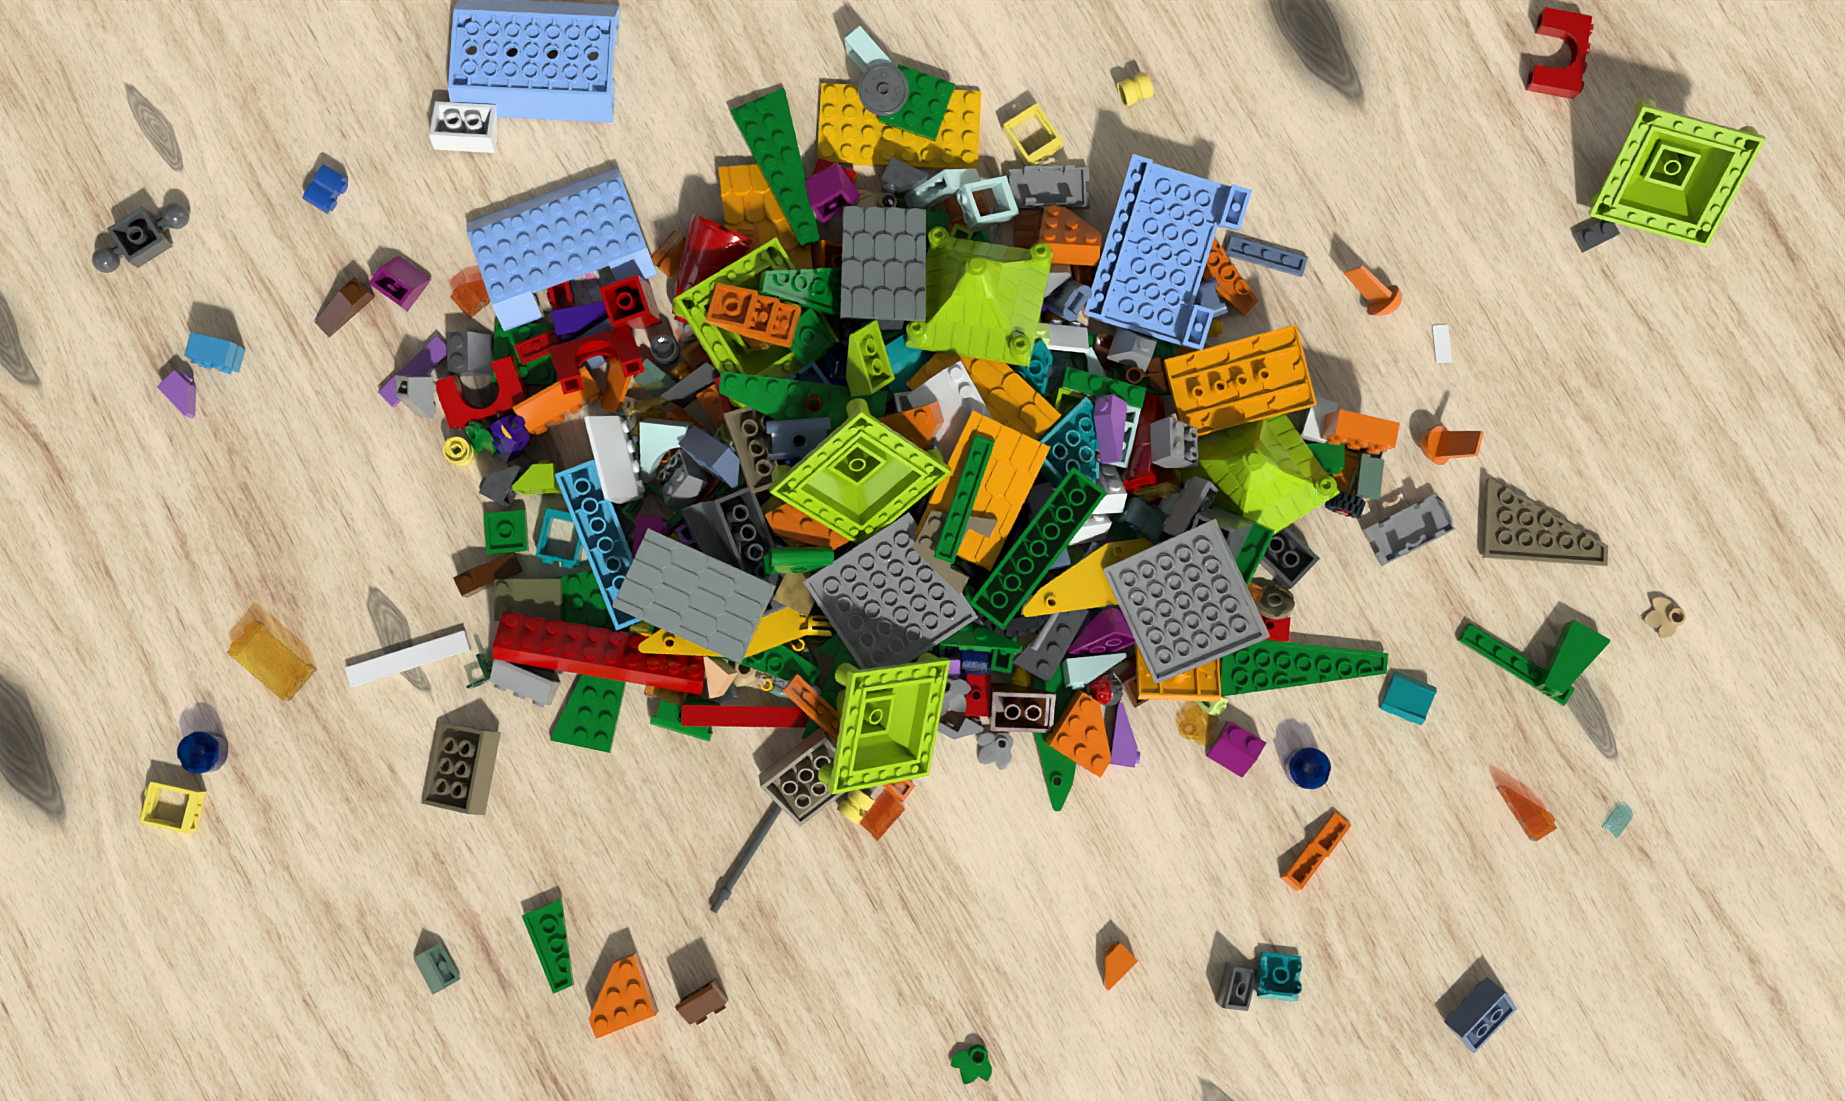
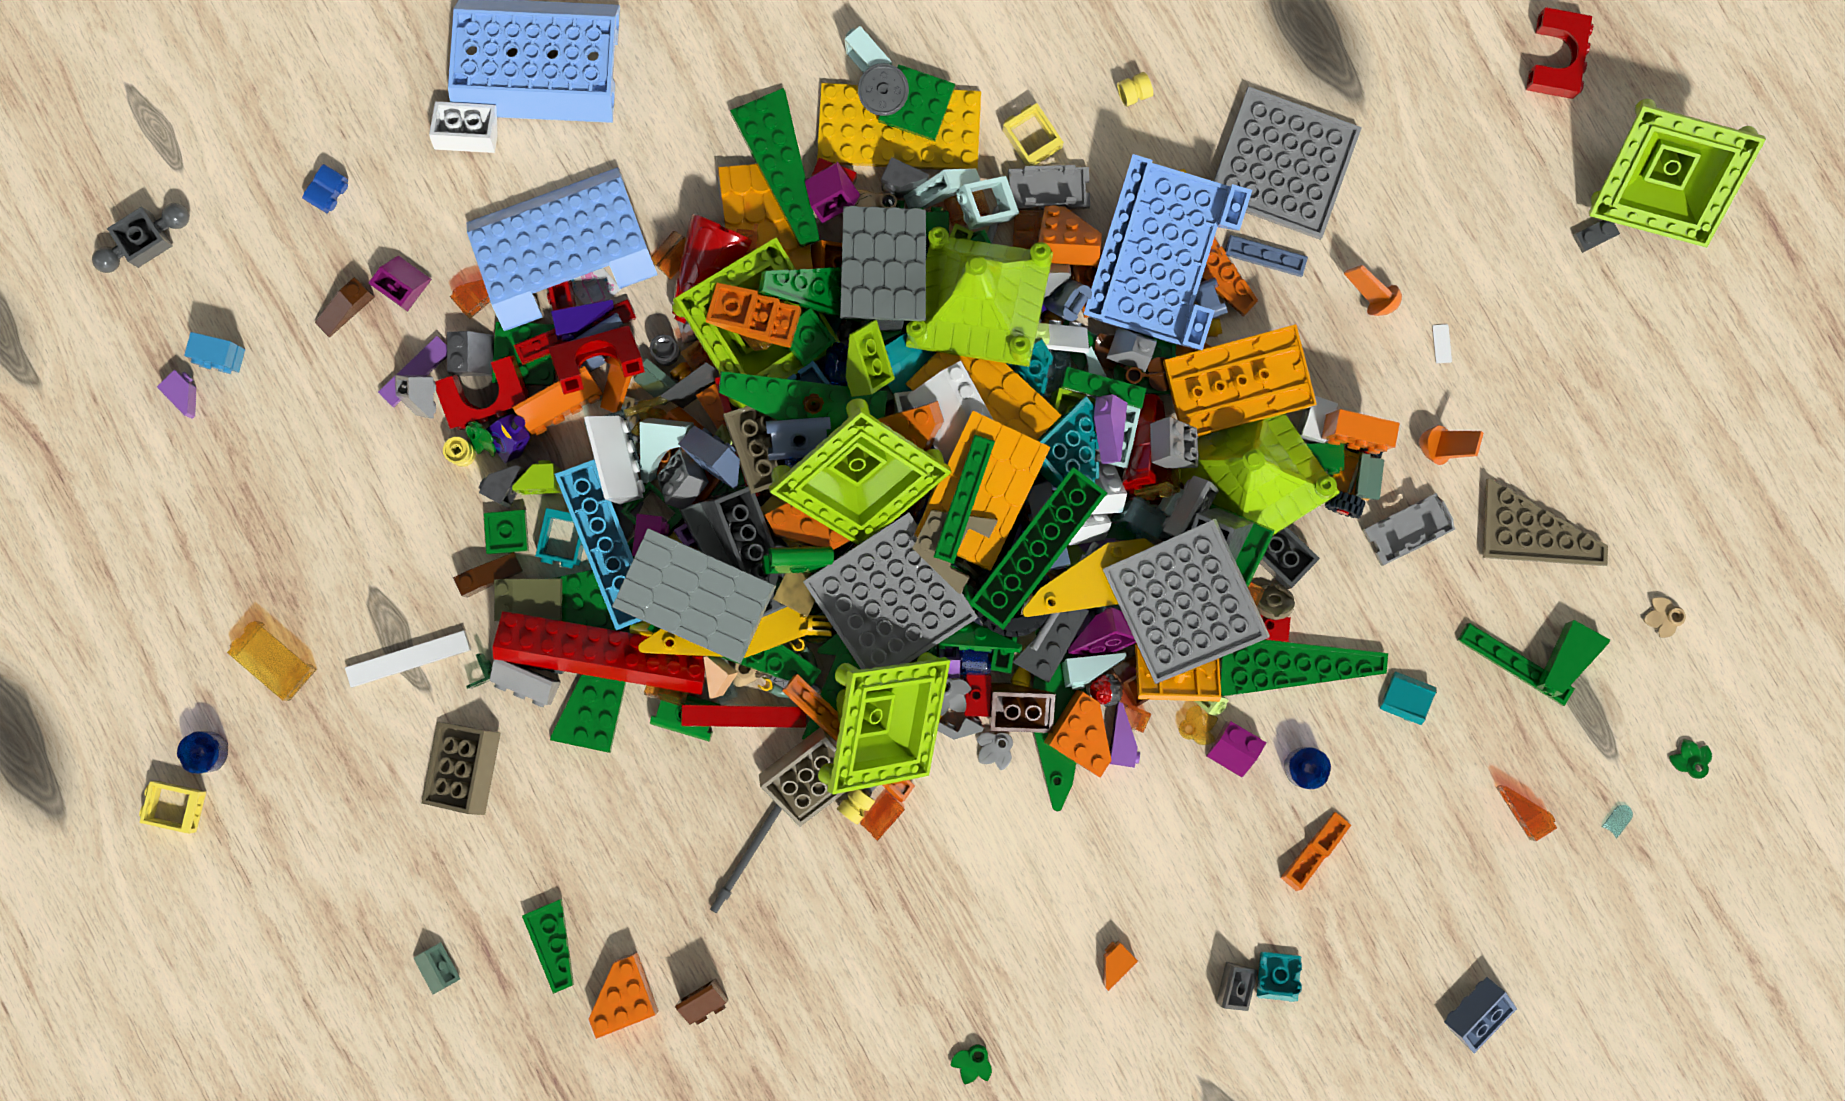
red slope [599,274,663,329] -> none
none -> clear orange panel [1124,703,1151,733]
none -> light grey plate [1214,86,1362,240]
none -> green plate [1669,739,1712,779]

